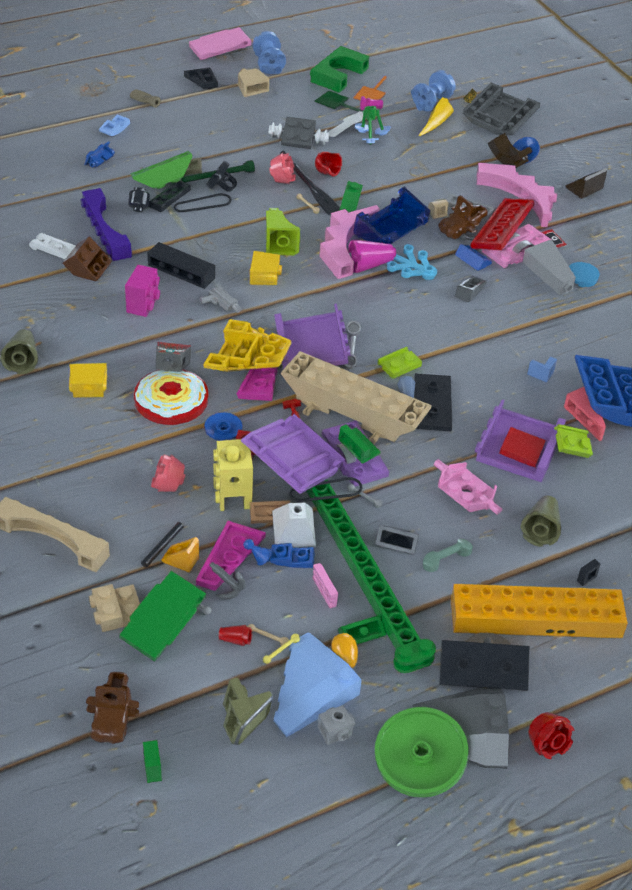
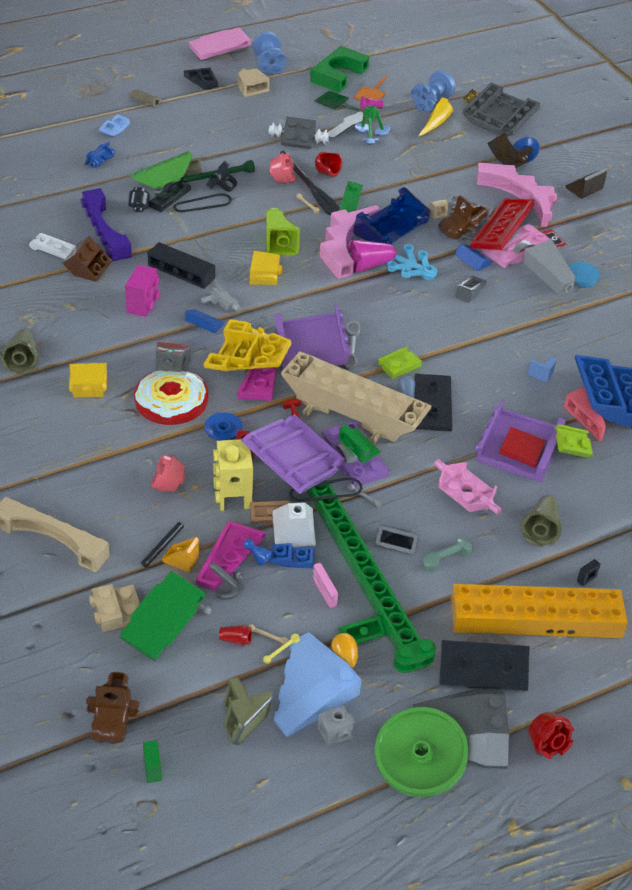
none -> blue slope [185,309,224,333]

